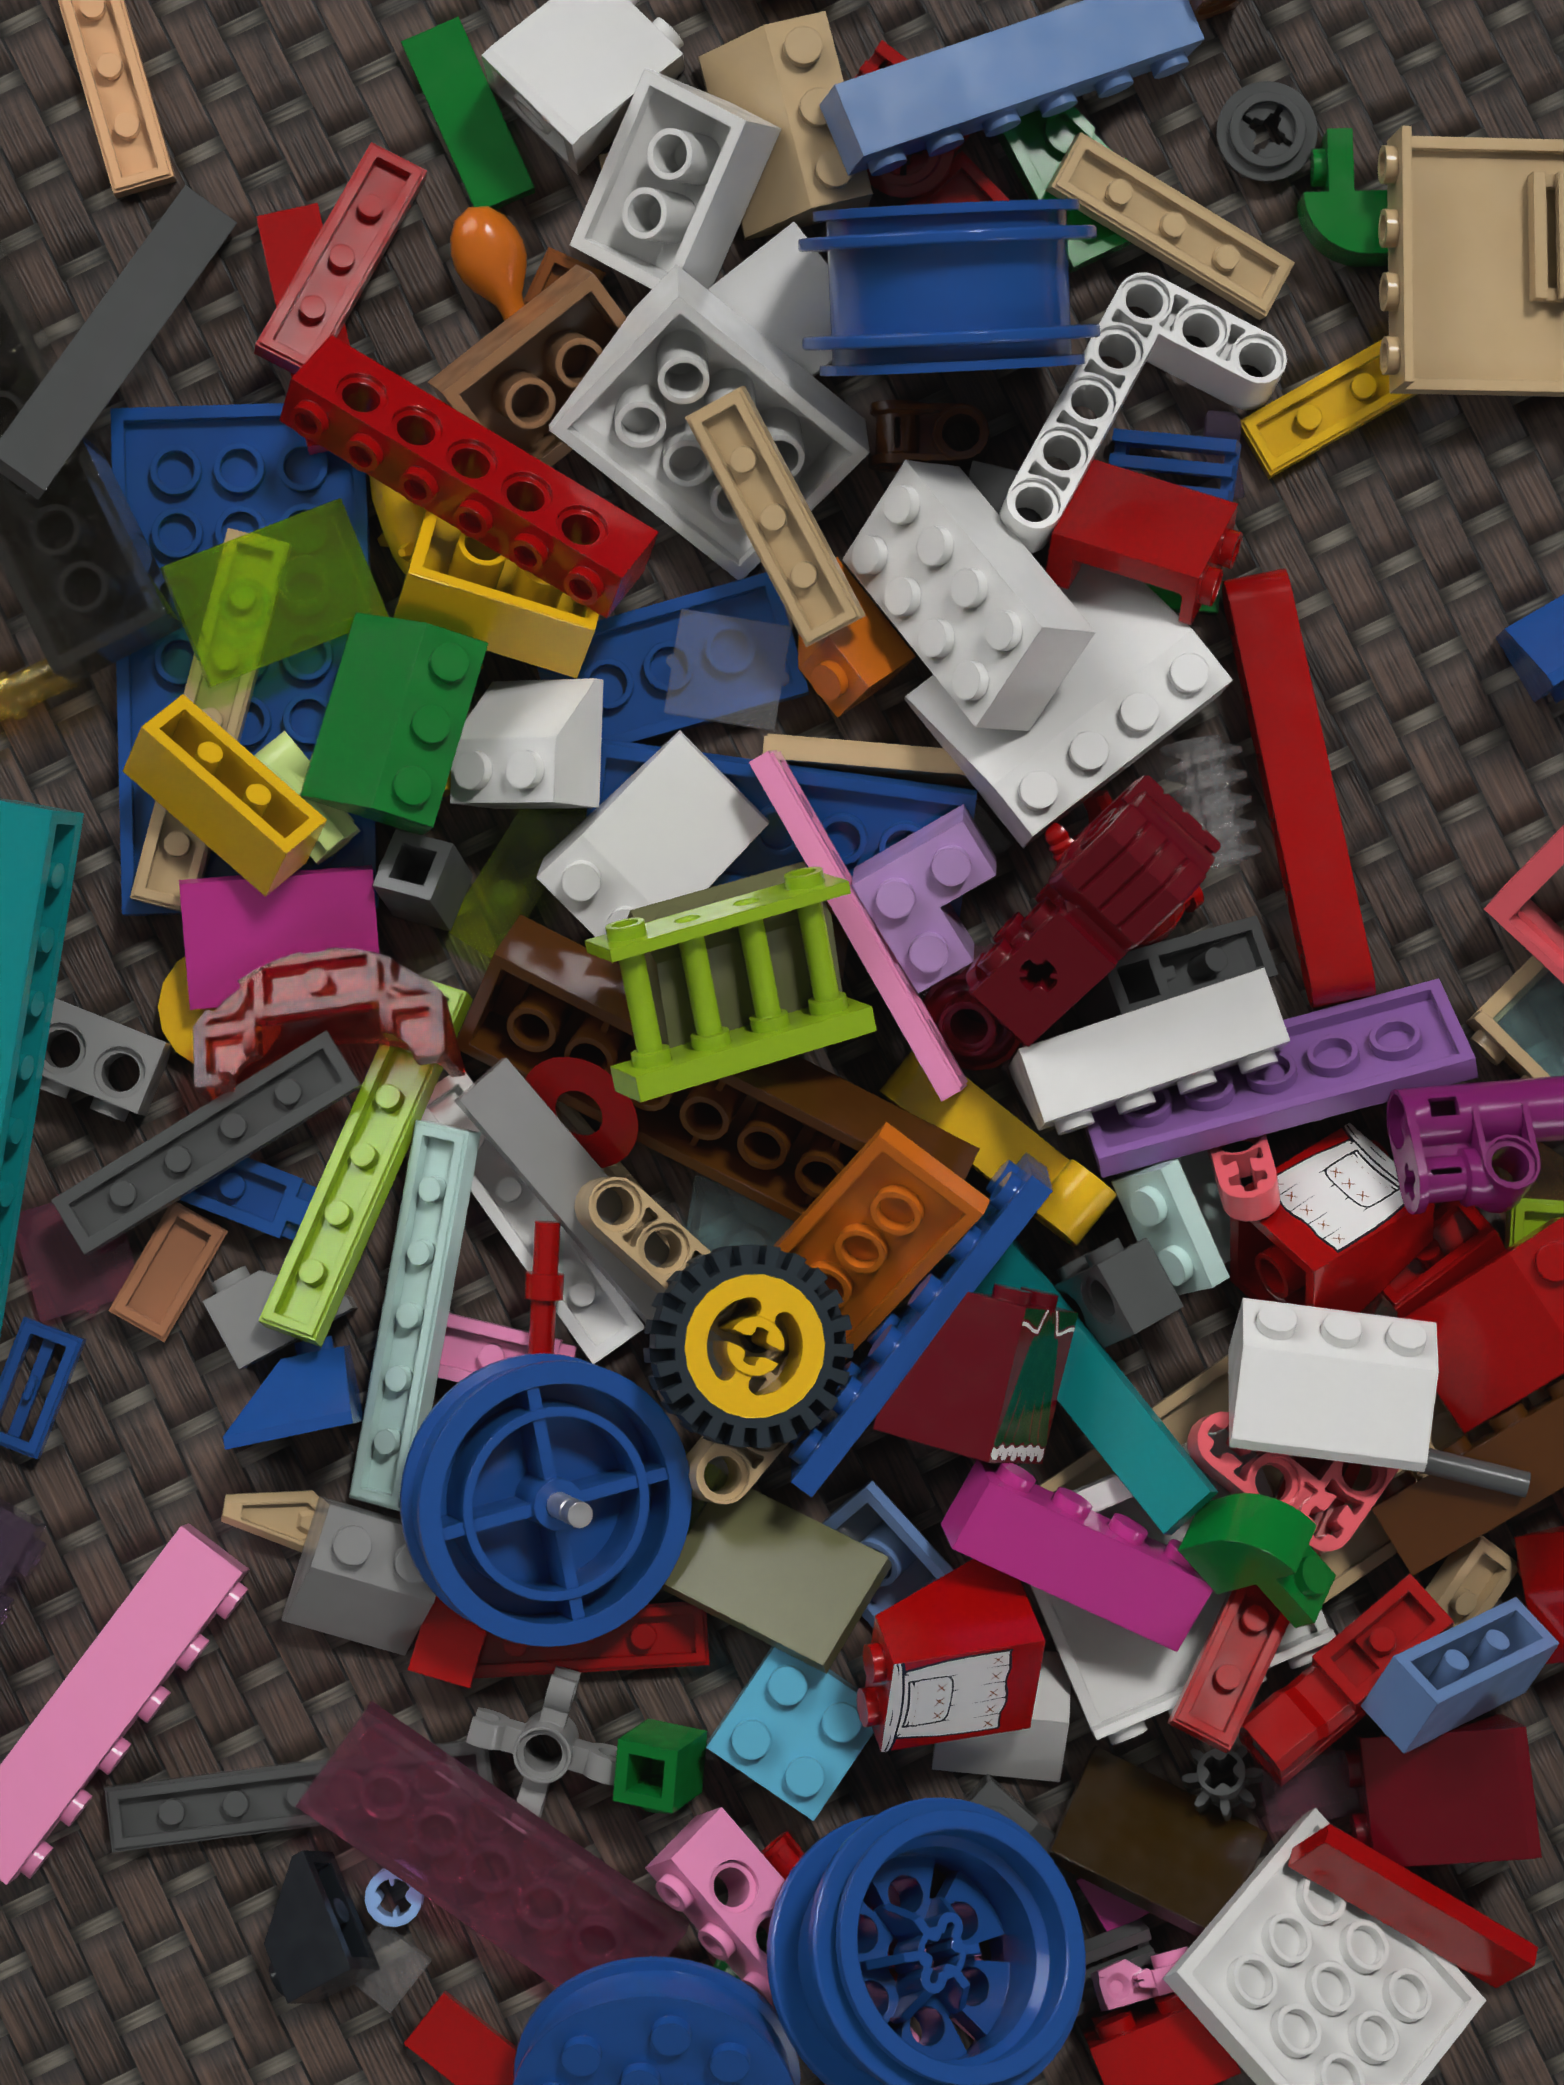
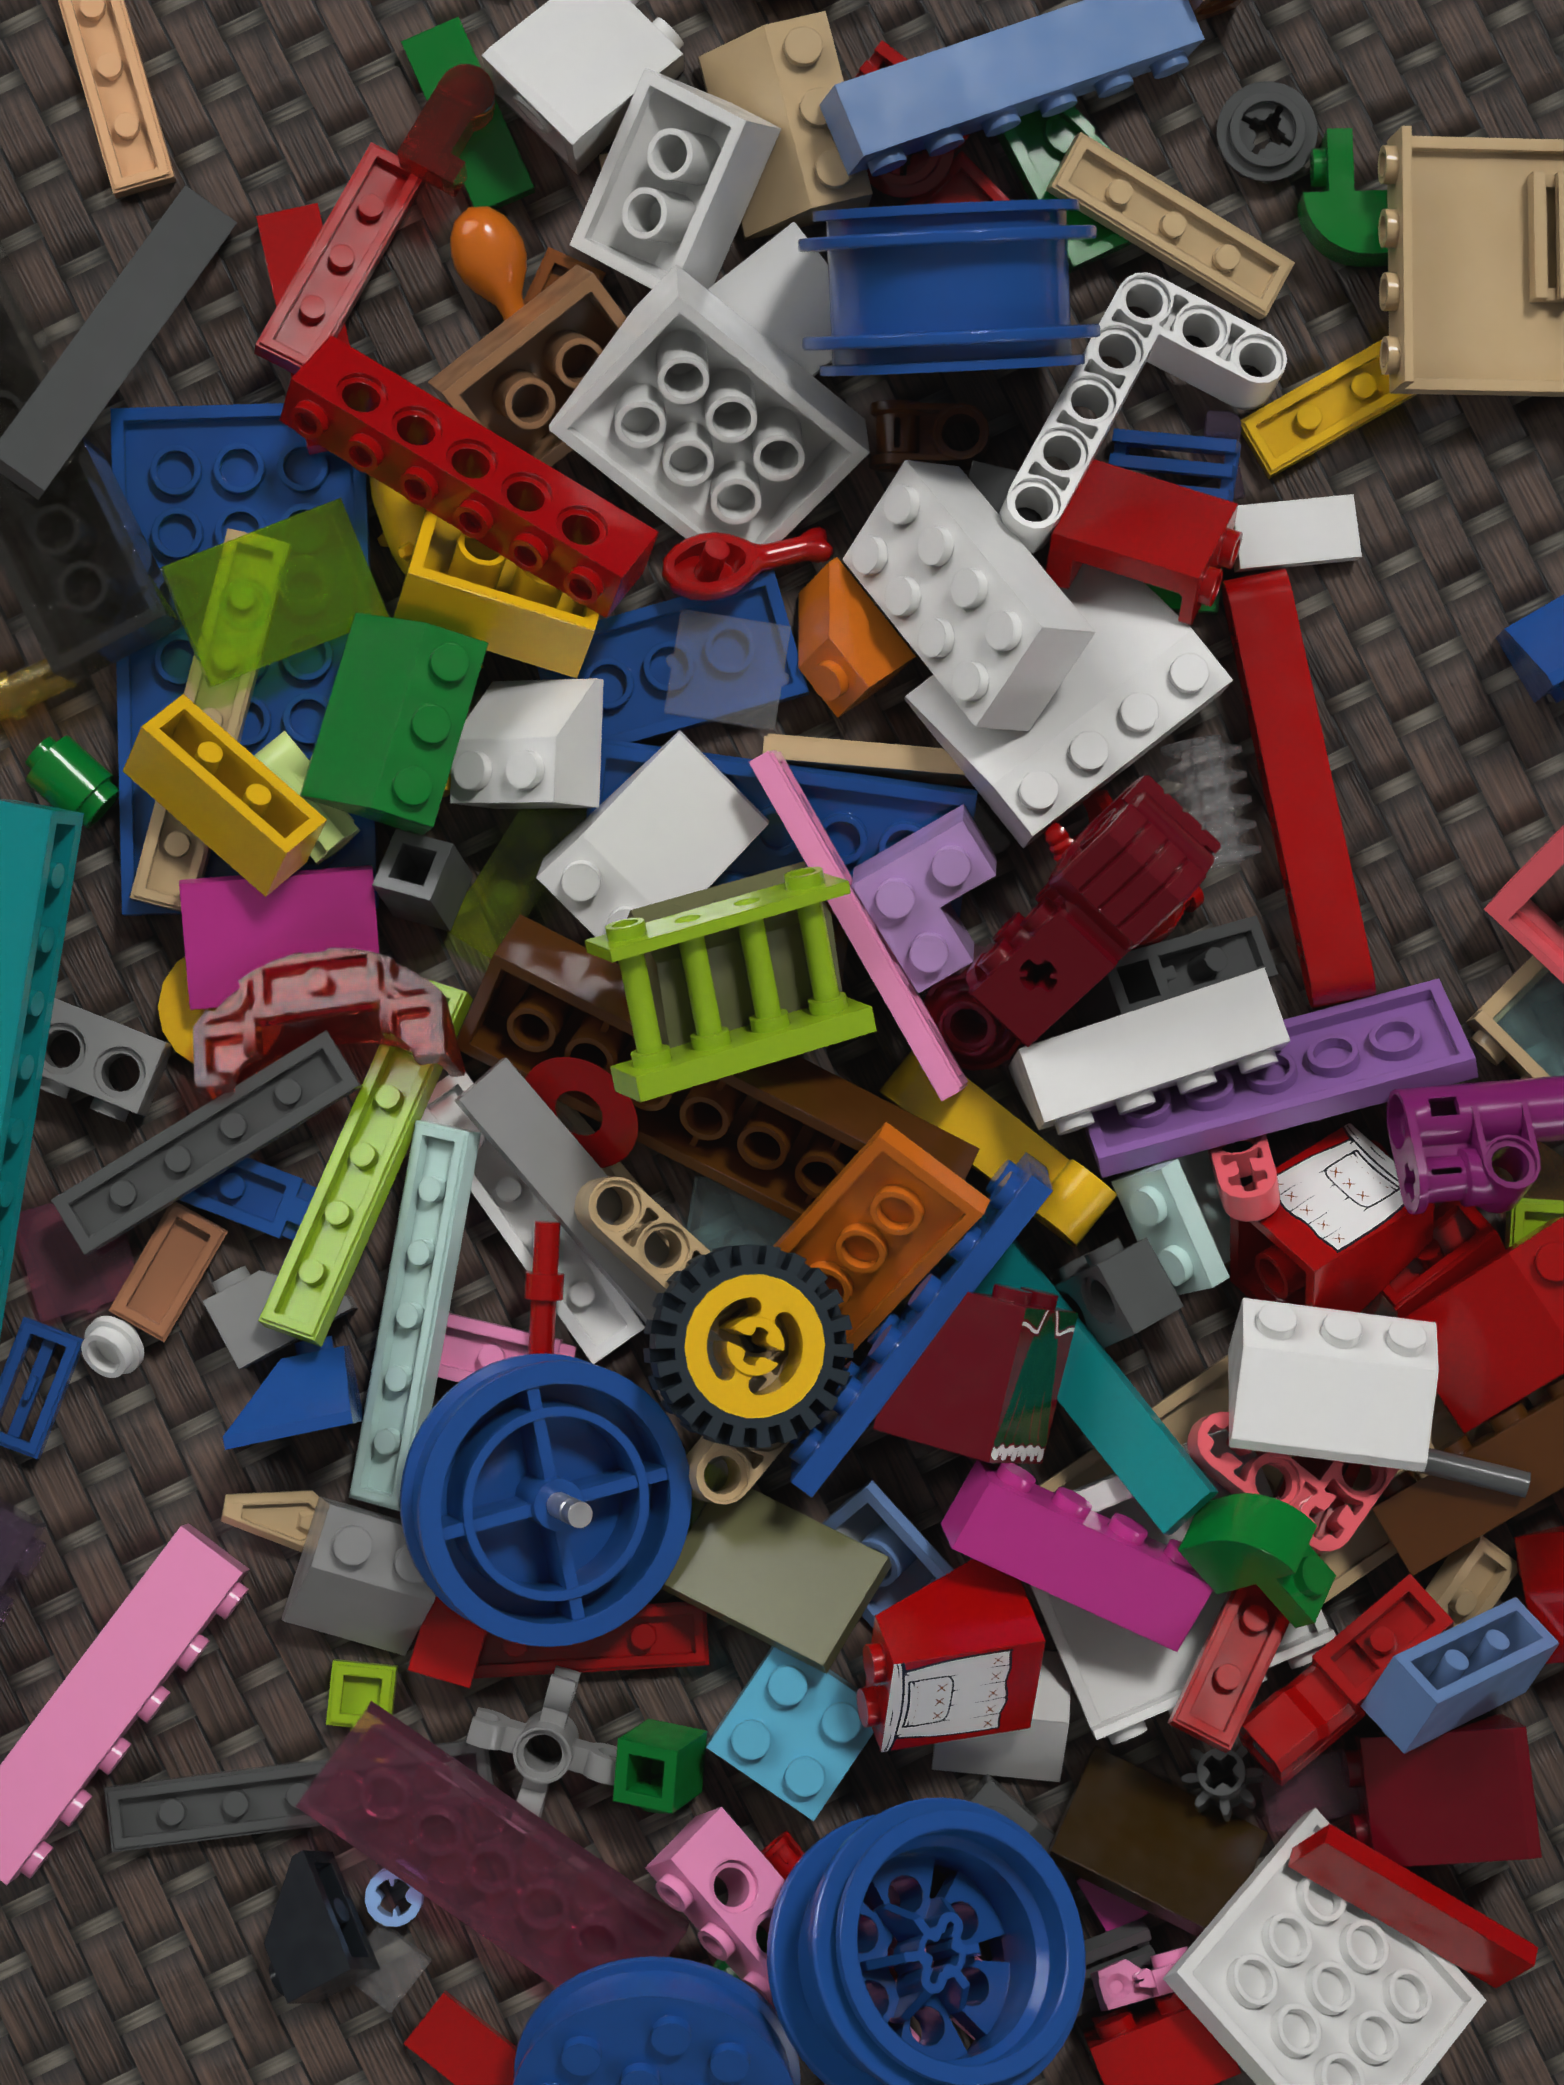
tan tile [685,386,866,647] -> none
none -> green brick [25,735,119,829]
none -> white plate [81,1316,144,1378]
none -> lime tile [326,1659,398,1731]
none -> clear red leg [397,64,496,198]
none -> red piece [662,526,833,601]
none -> white tile [1234,494,1362,573]

